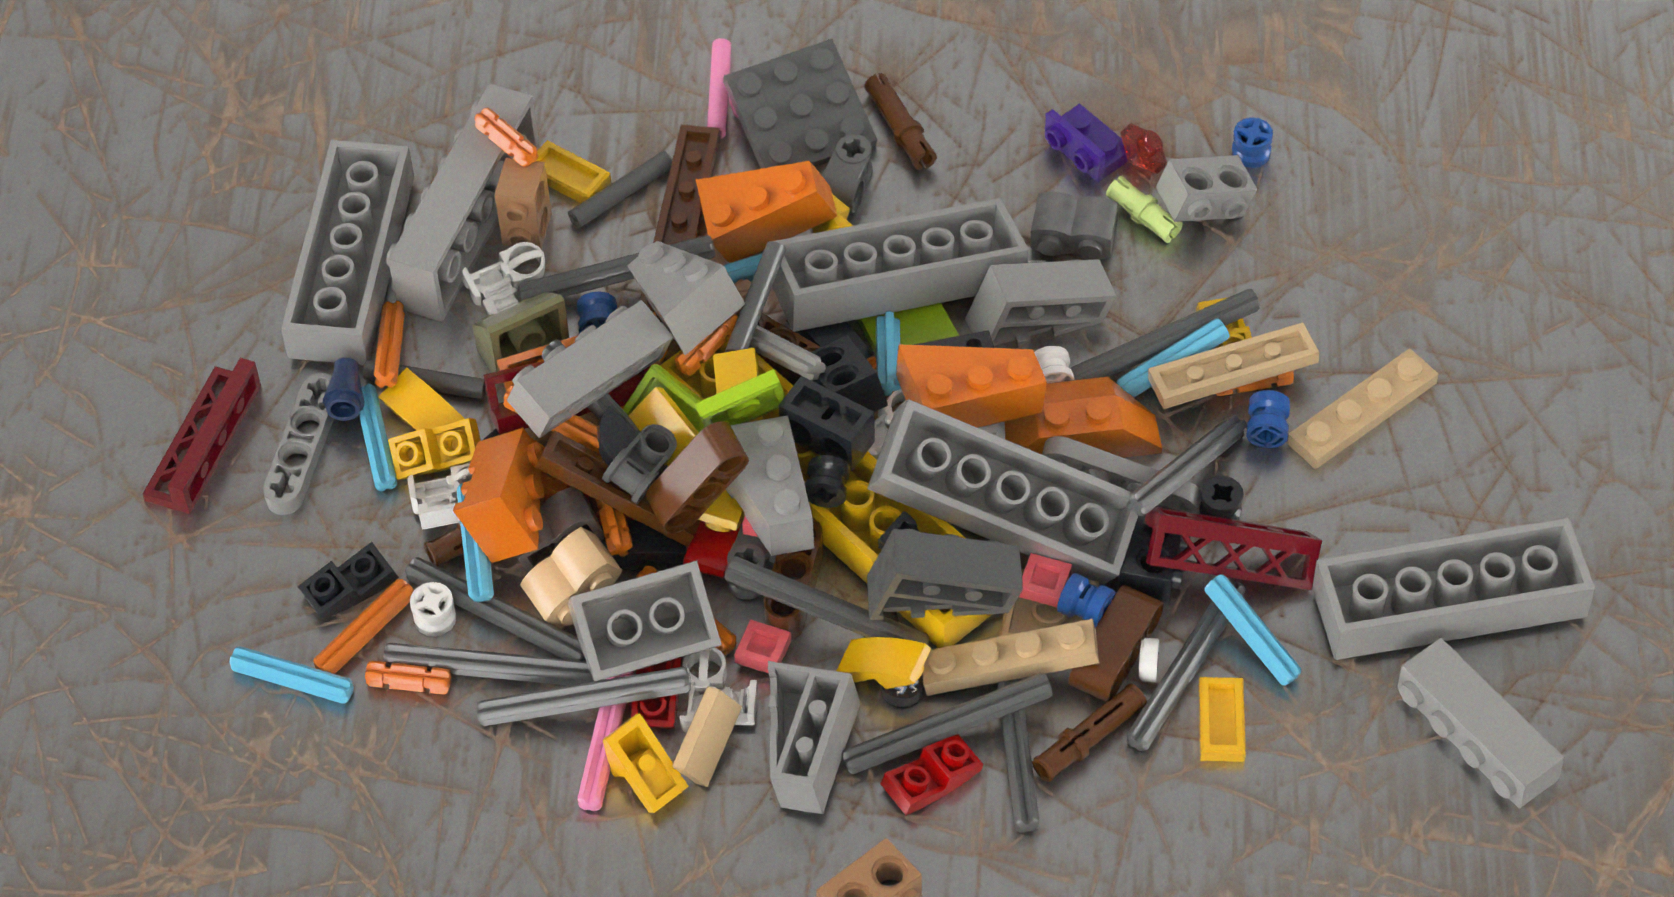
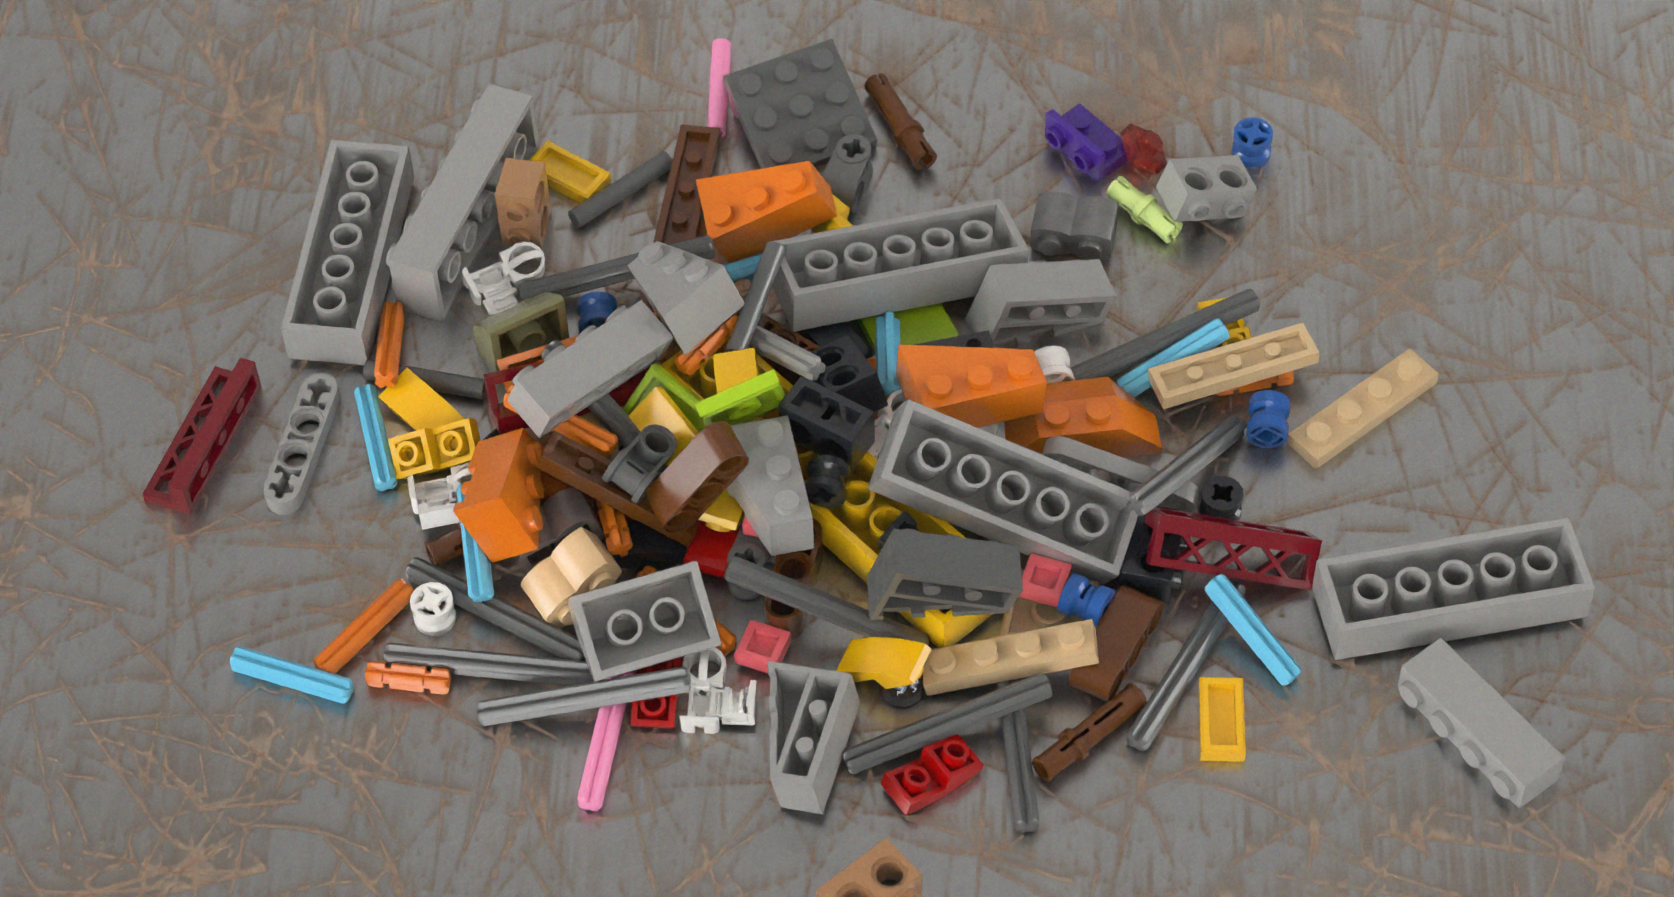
black slope [297,542,399,619] -> none
dark blue cone [323,358,365,421] -> none
orange axle [474,108,539,167] -> none
black tile [597,406,639,466] -> none
yellow slope [603,713,689,813] -> none
tan tile [672,686,742,787] -> none
white tile [1139,638,1160,683] -> none

